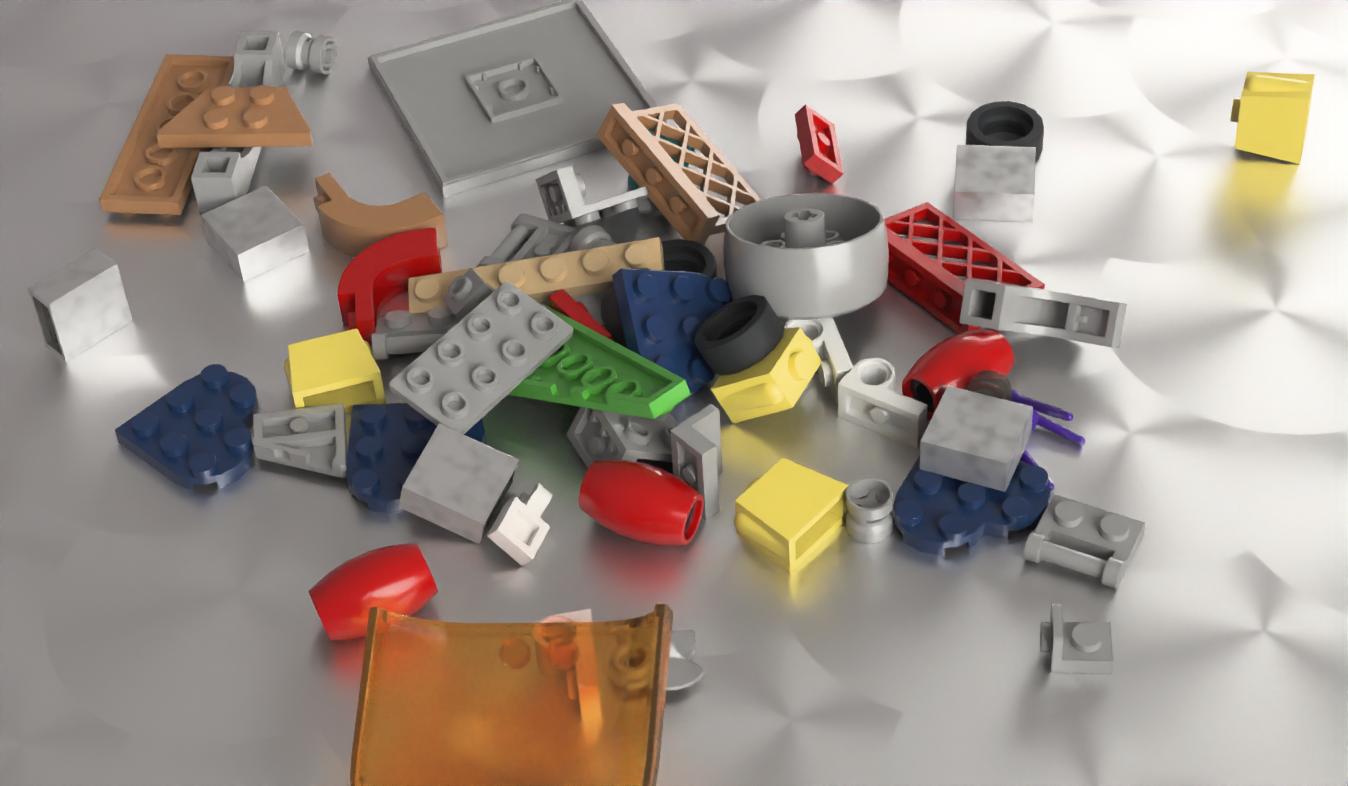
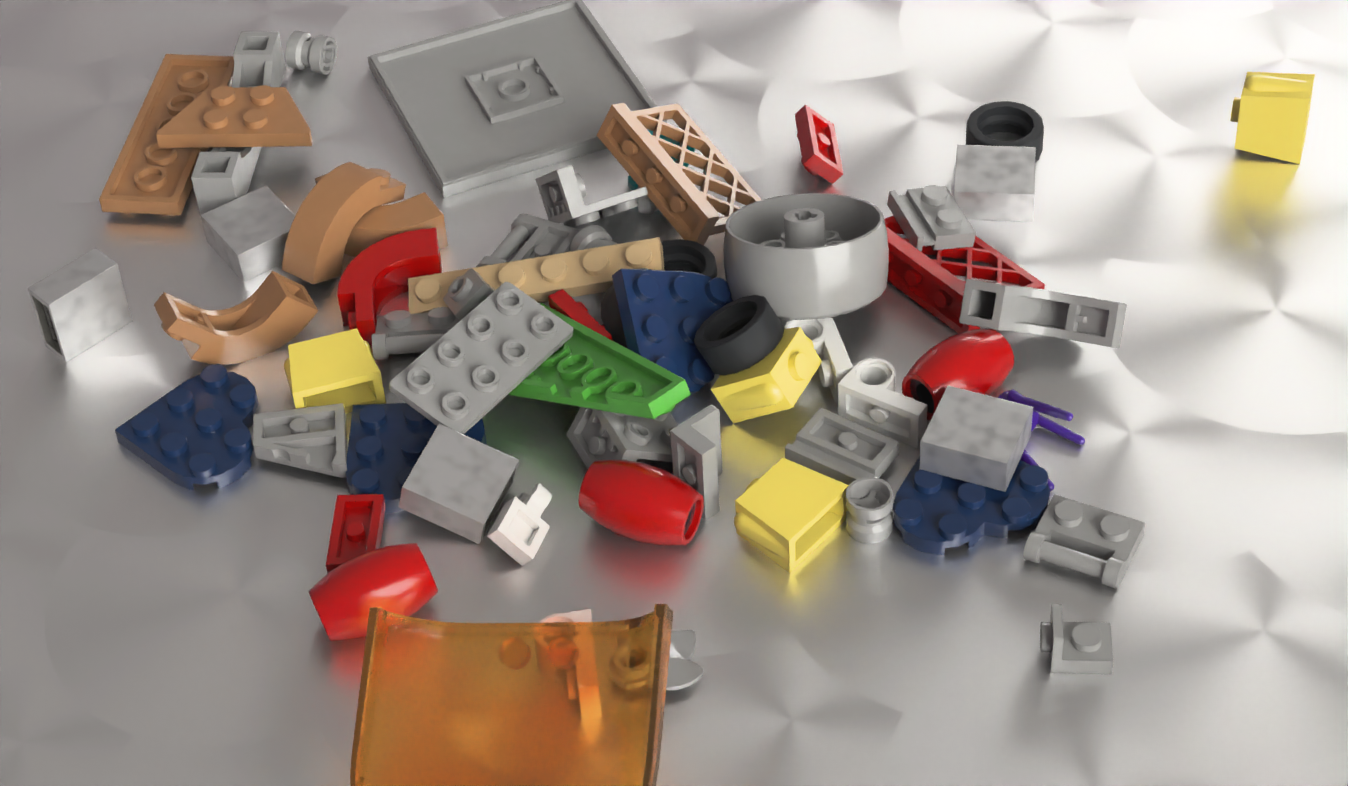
clear smoke plate [966,370,1013,401] -> none
none -> medium nougat arch [154,271,319,365]
none -> medium nougat arch [281,162,406,284]
none -> red plate [326,494,386,574]
none -> light grey plate [785,408,899,485]
none -> light grey plate [887,185,976,251]

